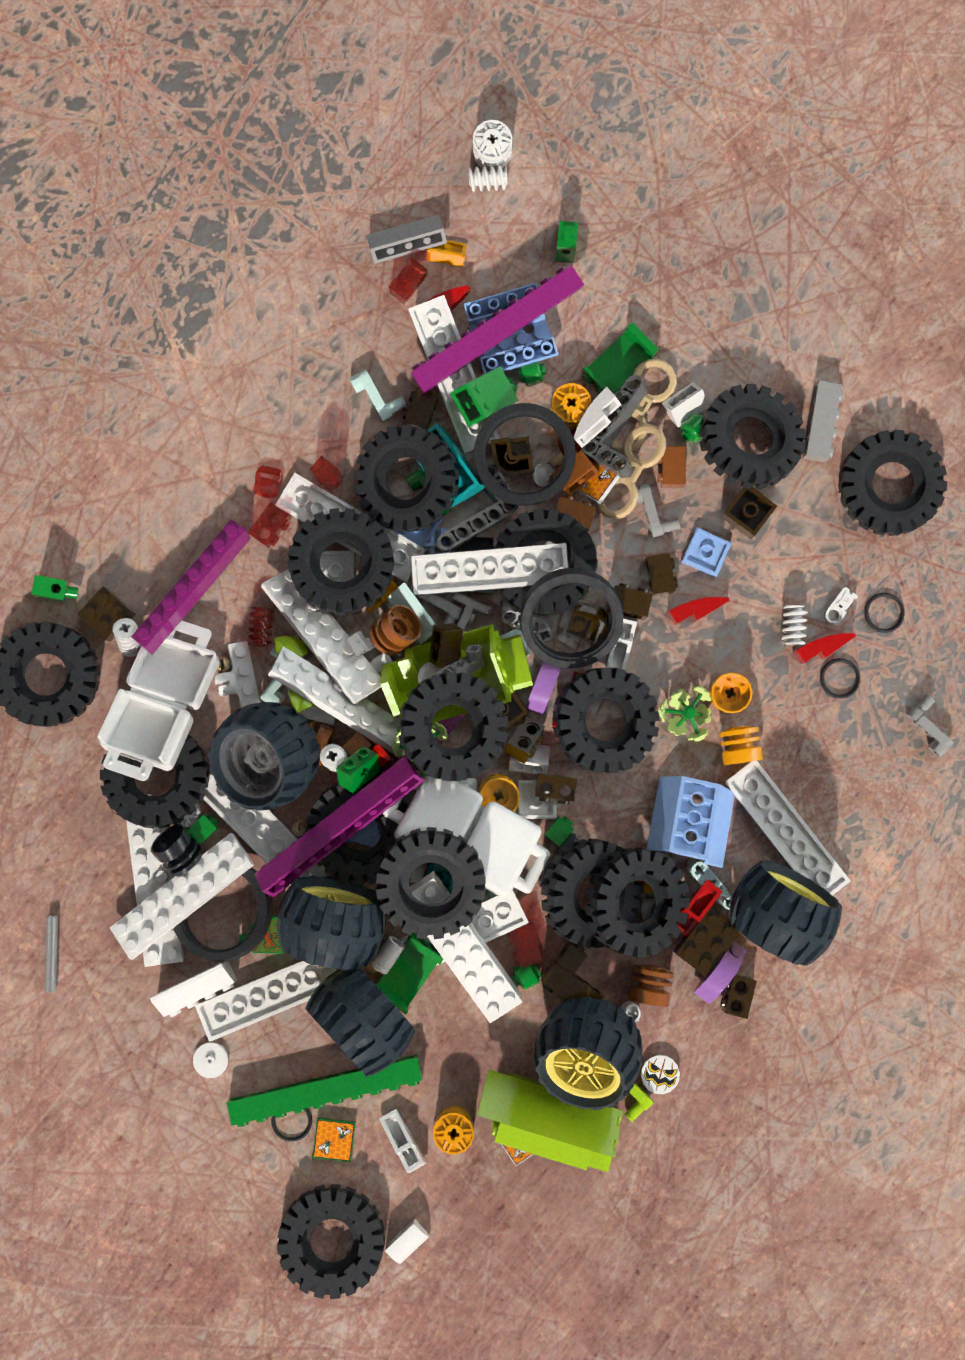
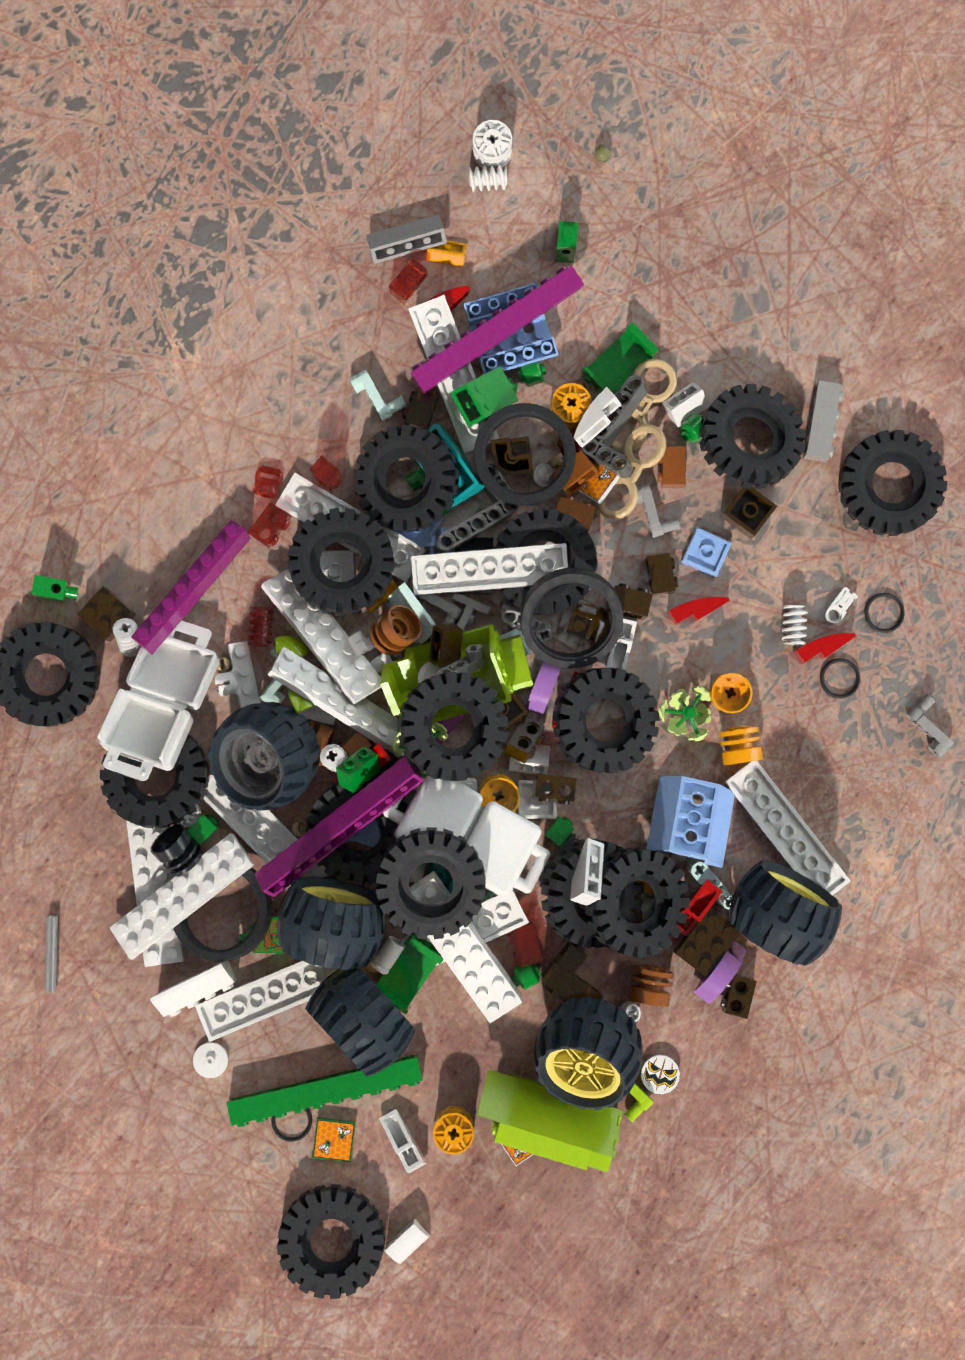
none -> white slope [570,838,604,906]
none -> olive hinge [595,144,611,162]

